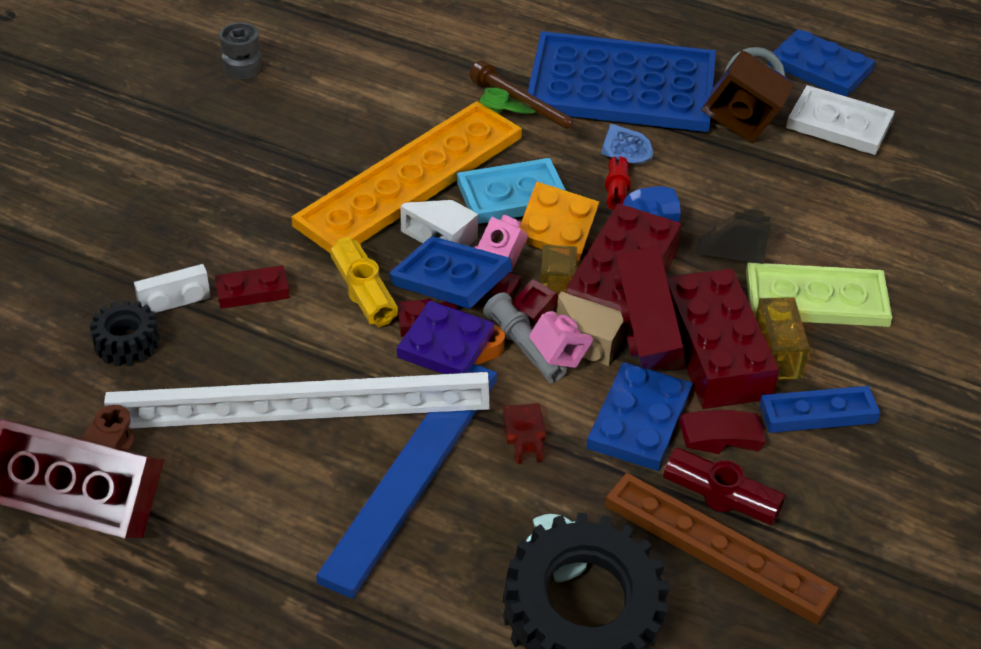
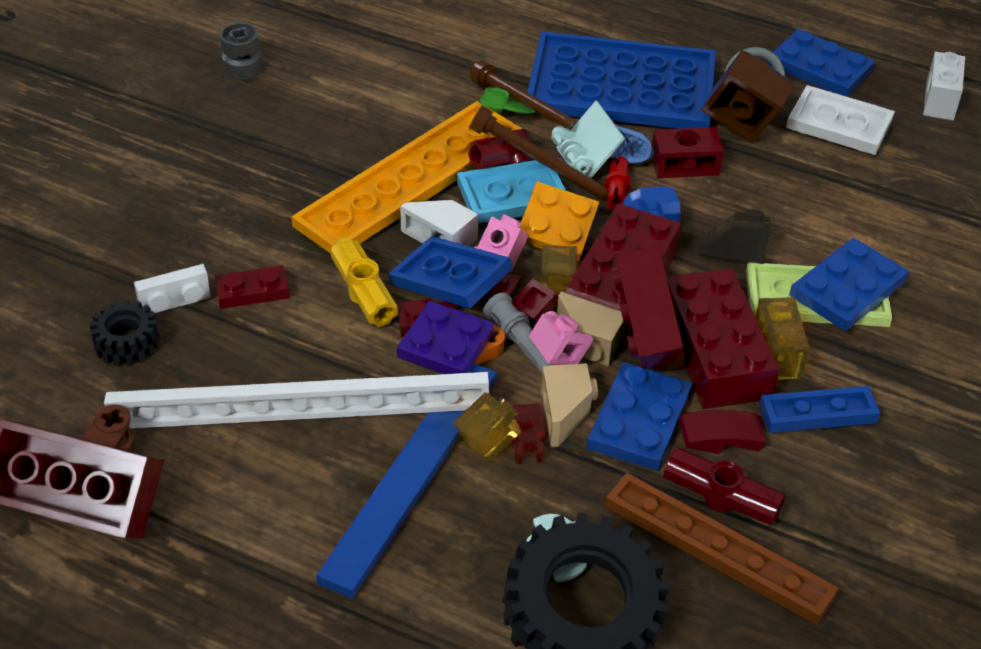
none -> clear yellow brick [453,392,522,463]
none -> dark red piece [468,129,533,169]
none -> reddish brown piece [469,106,608,200]
none -> tan slope [541,363,598,447]
none -> light aqua hinge [551,101,625,178]
none -> dark red brick [652,127,724,179]
none -> blue plate [789,237,910,332]
none -> white brick [923,51,965,121]

